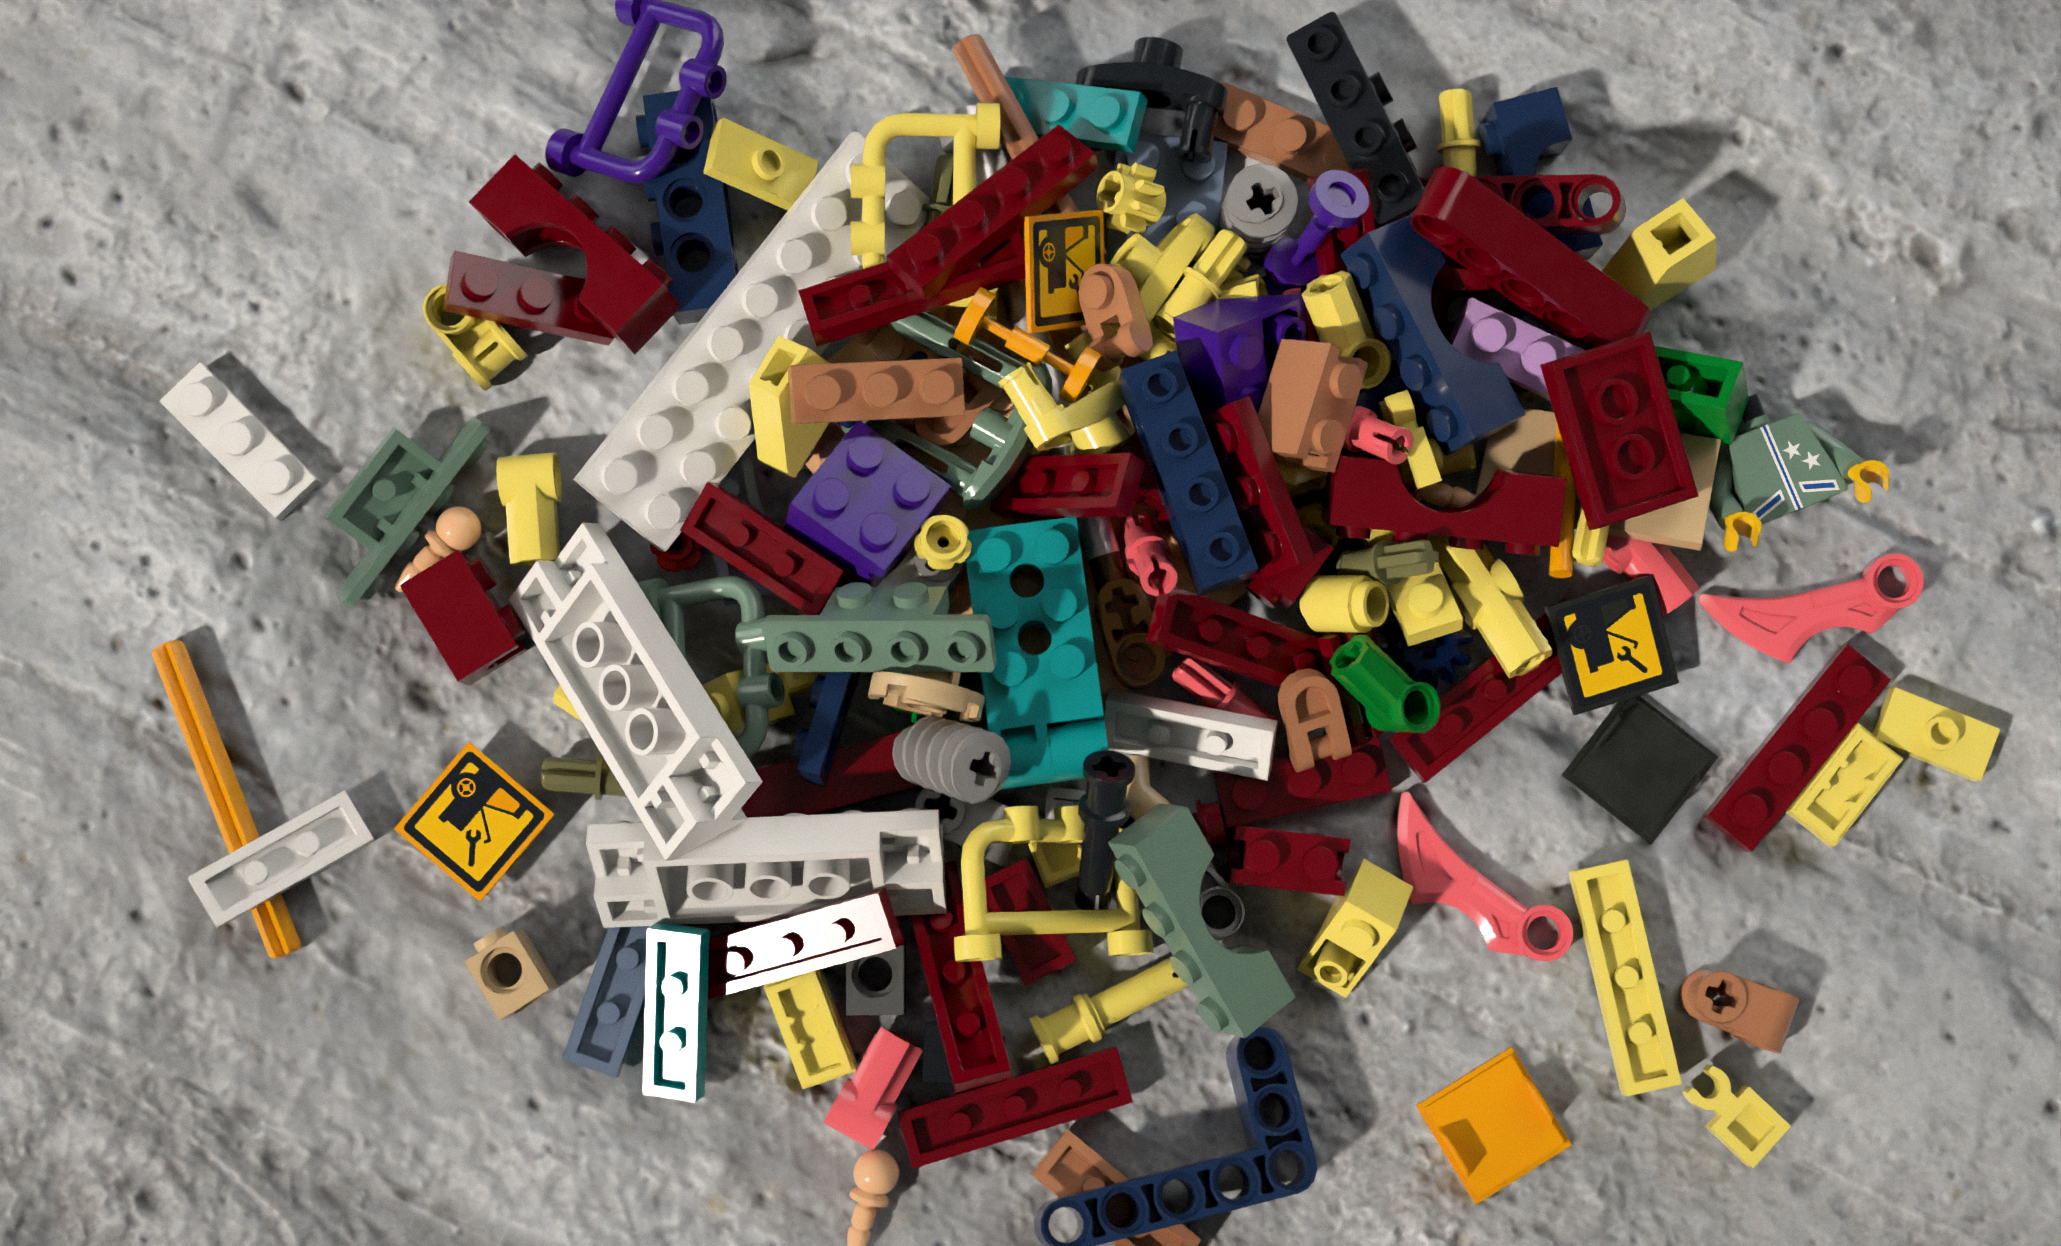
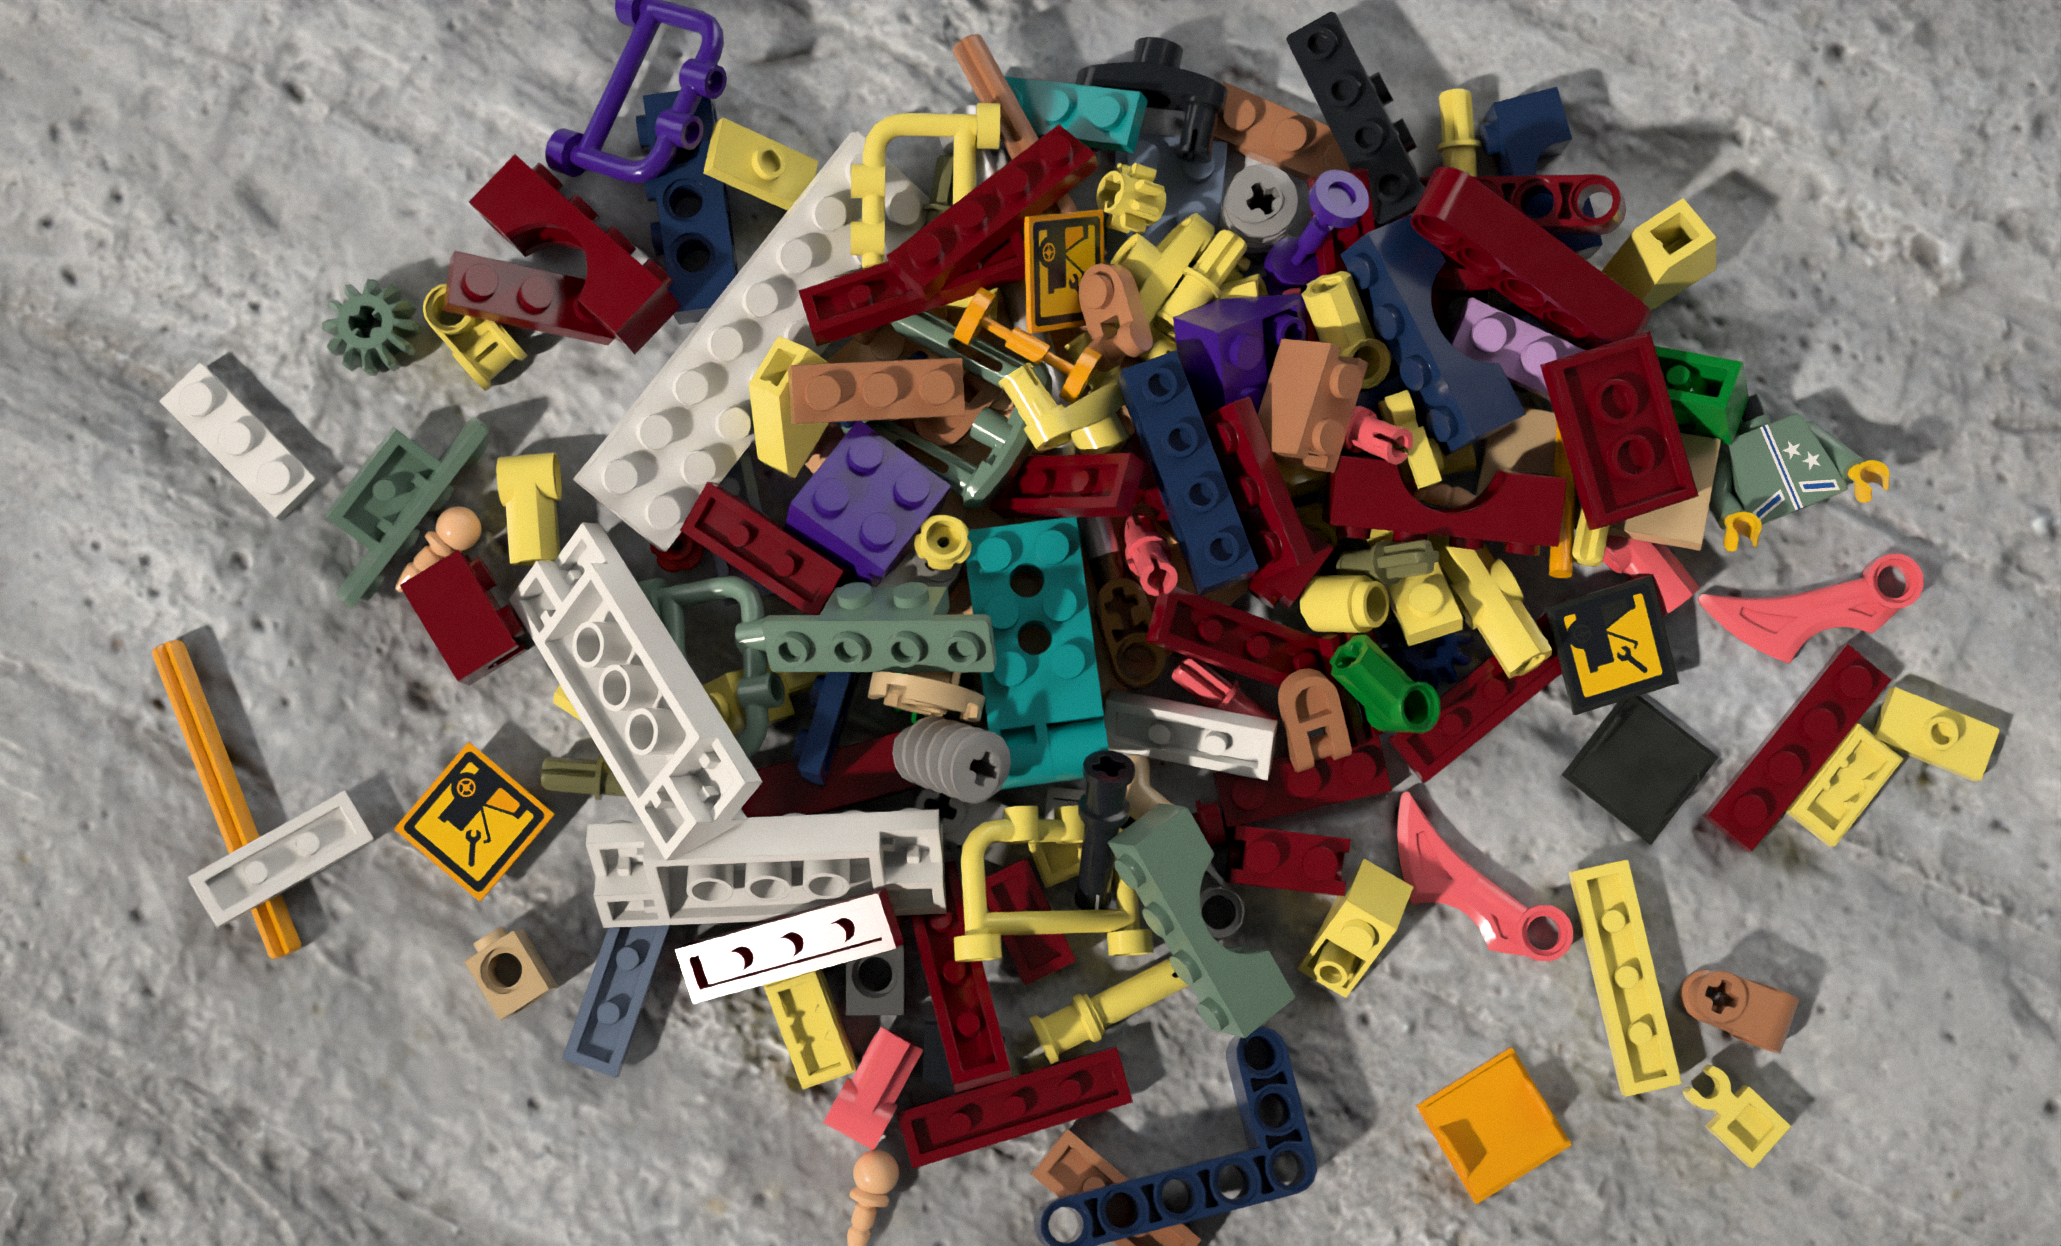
plate [643,923,710,1102] -> none
none -> sand green gear [322,279,422,376]

